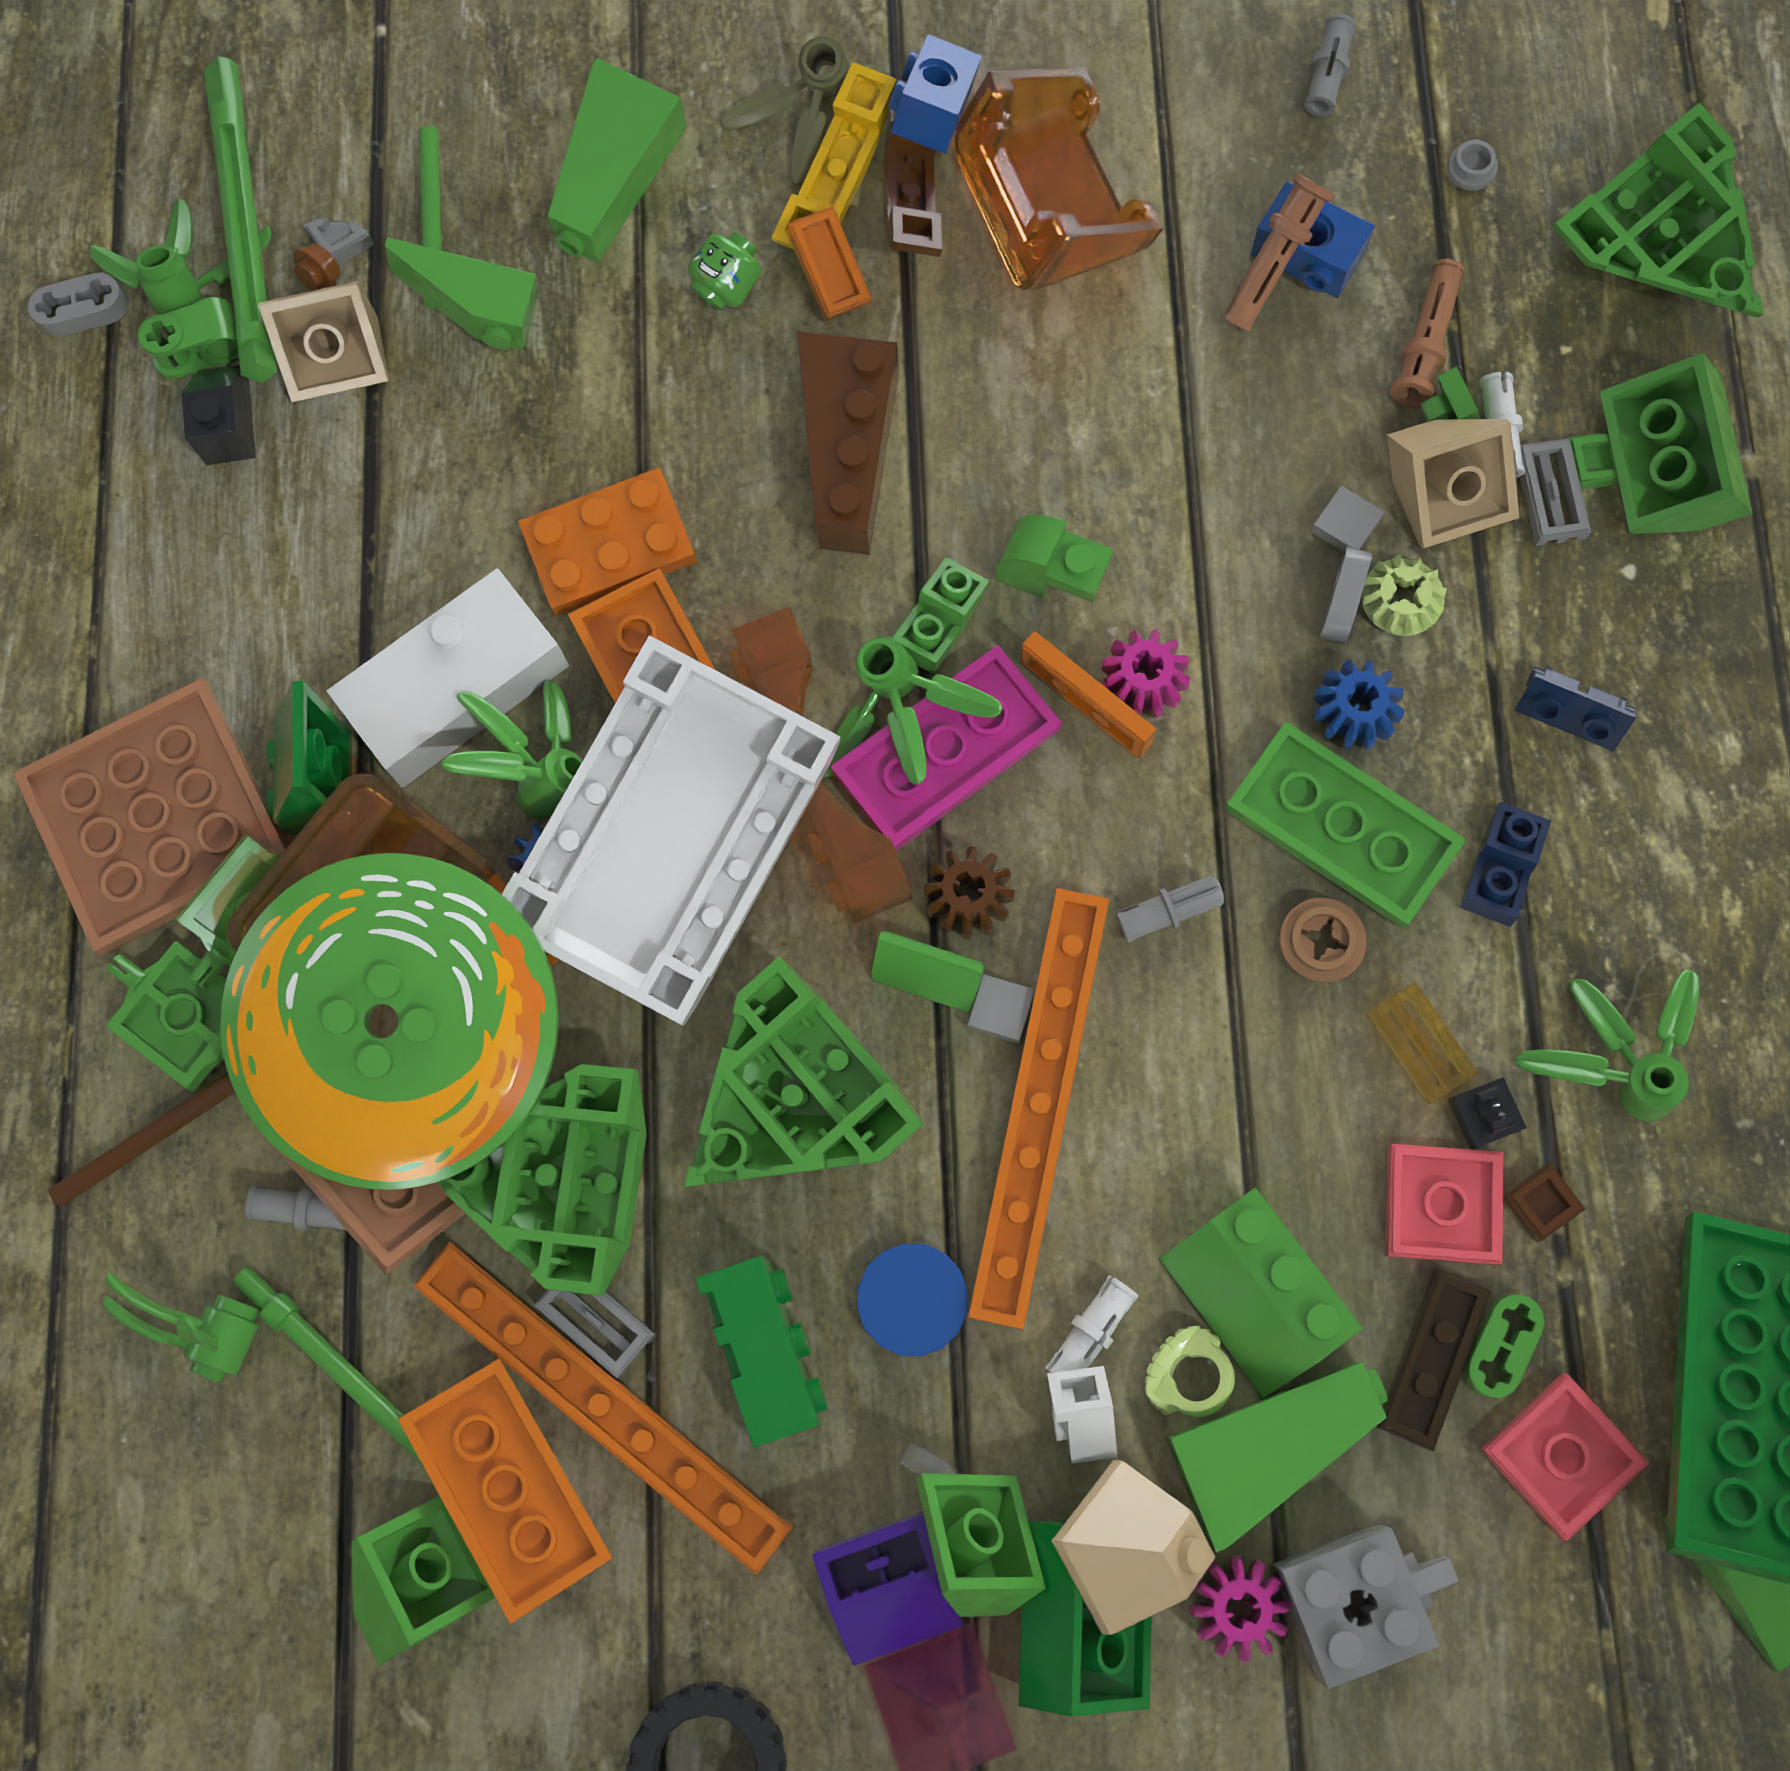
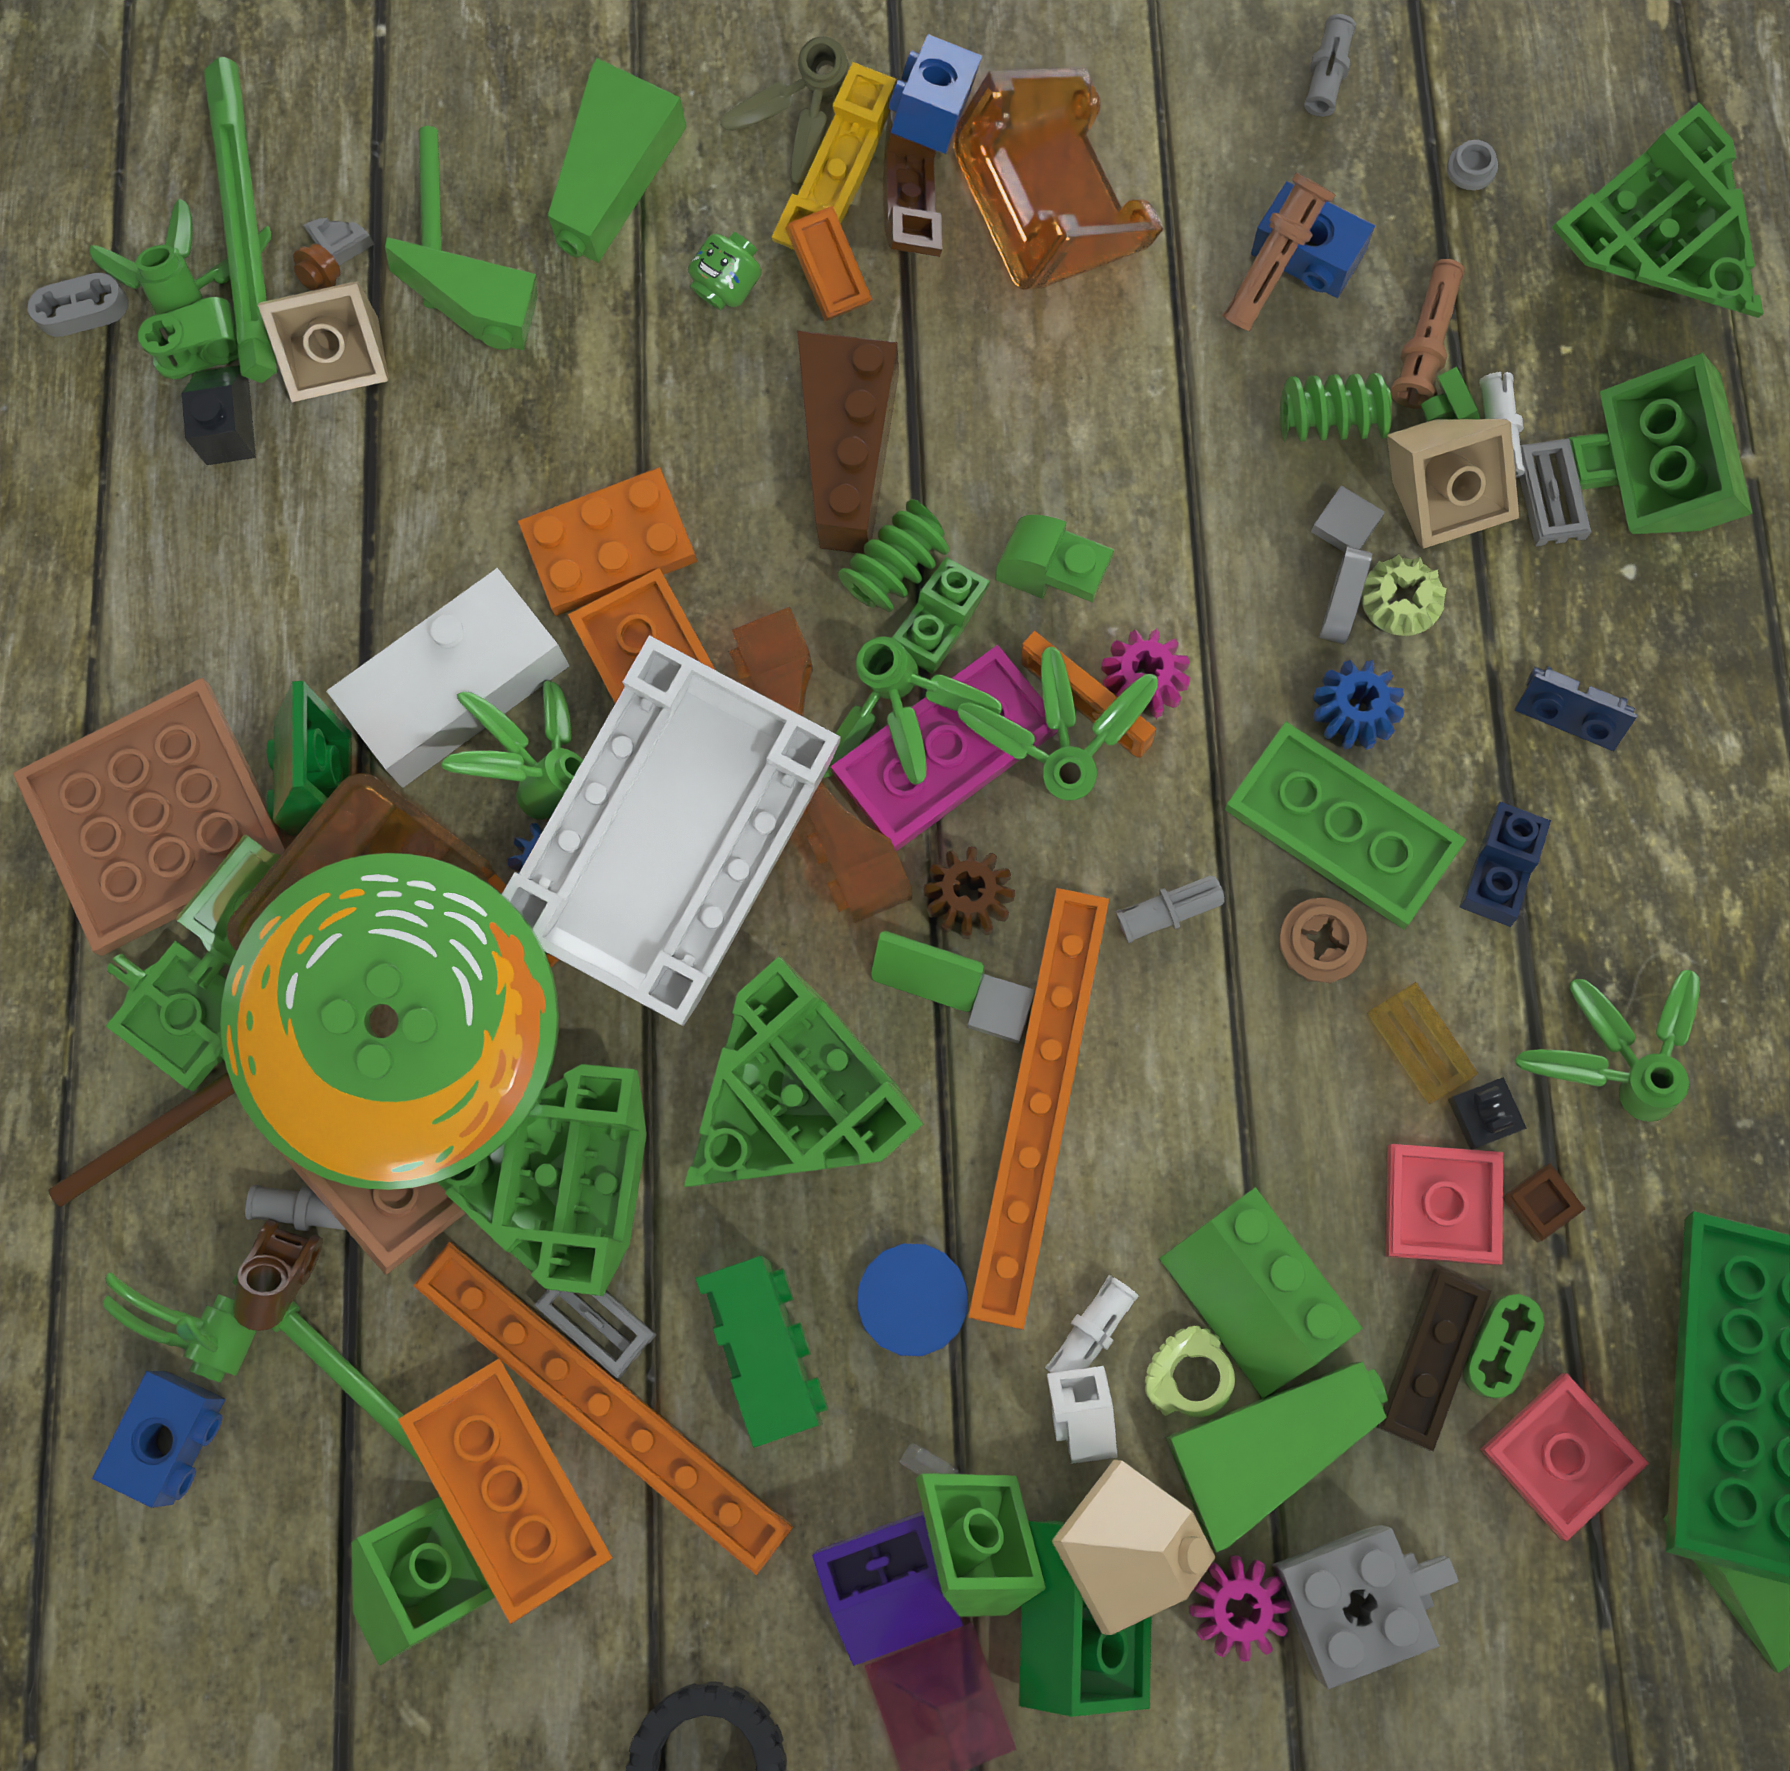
none -> blue brick [92,1371,226,1508]
none -> reddish brown piece [233,1219,323,1331]
none -> bright green piece [838,499,950,612]
none -> bright green plant [957,646,1158,801]
none -> bright green piece [1280,373,1392,442]

